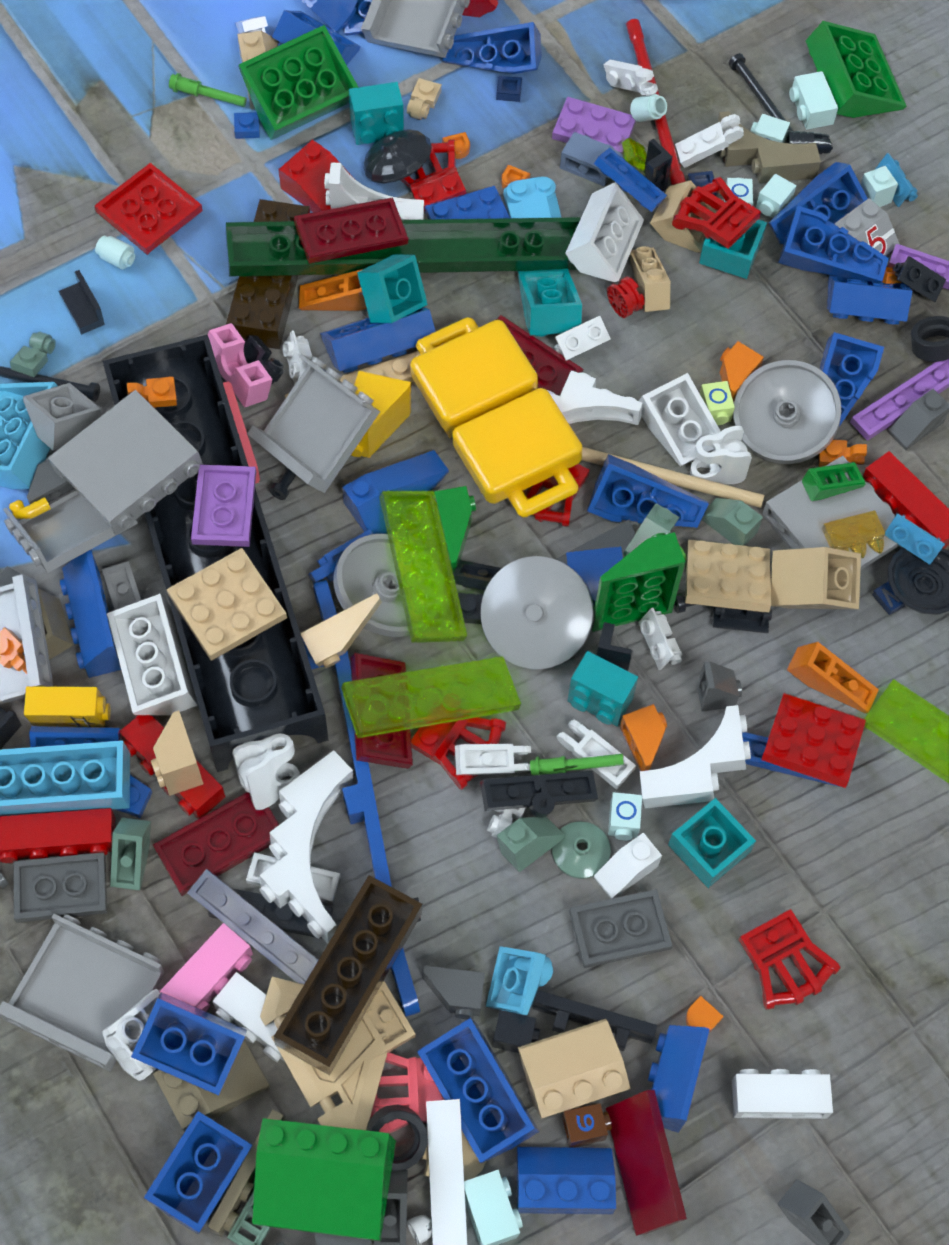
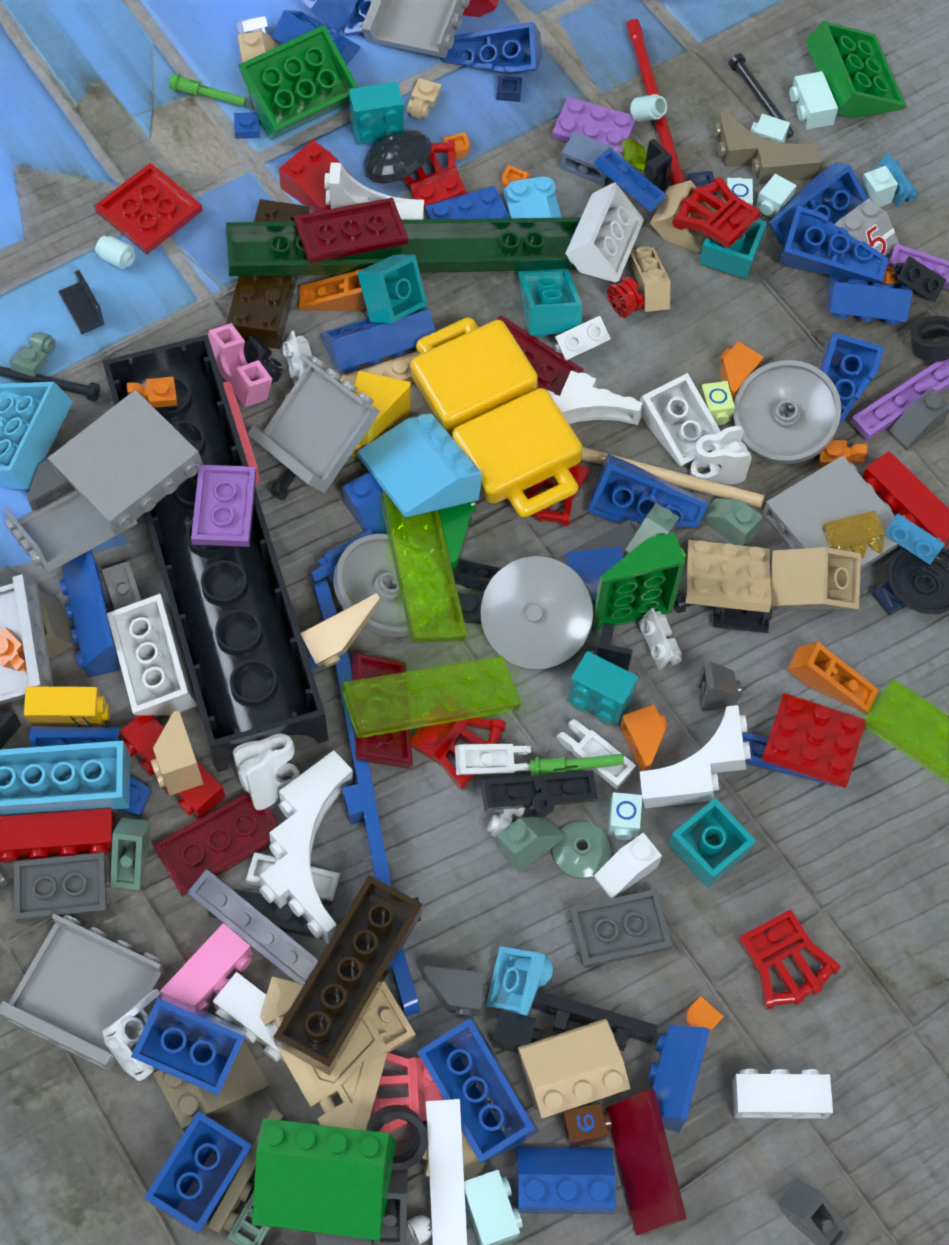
yellow arm [9,497,51,519] -> none
light grey slope [23,383,101,451] -> none
tan plate [167,548,287,661] -> none
white hinge [603,60,658,96] -> none
white hinge [675,114,744,168] -> none
black hinge [786,131,833,154] -> none
green slope [802,462,866,501] -> none
none -> medium azure slope [357,413,482,518]

